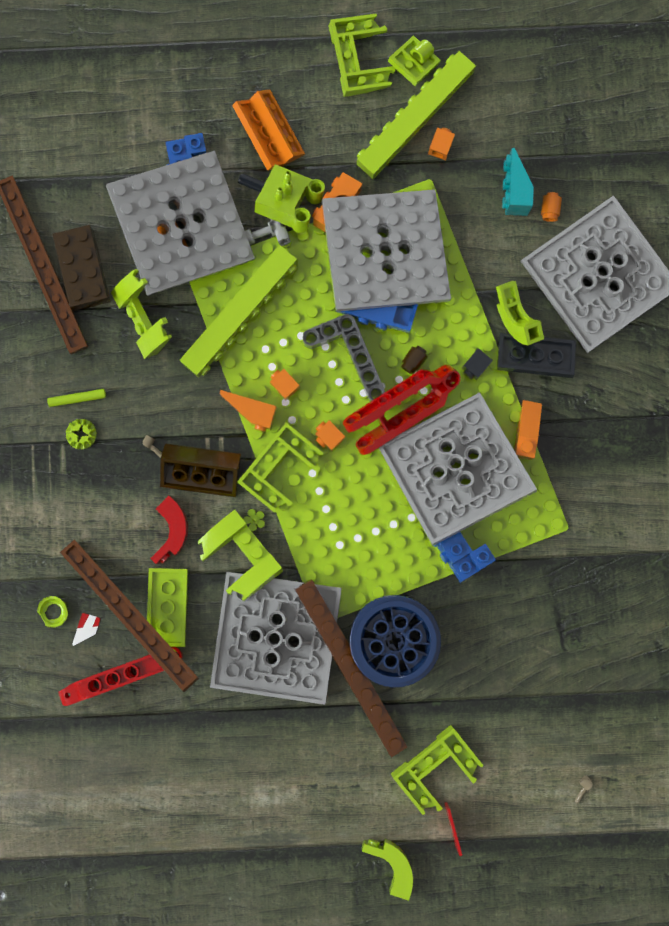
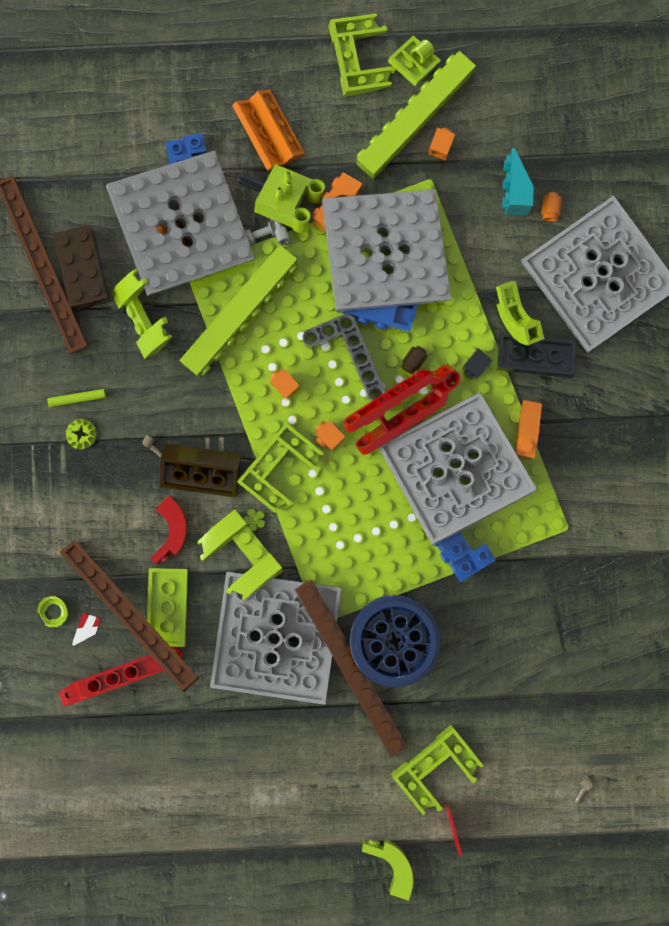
orange slope [219,390,277,432] -> none

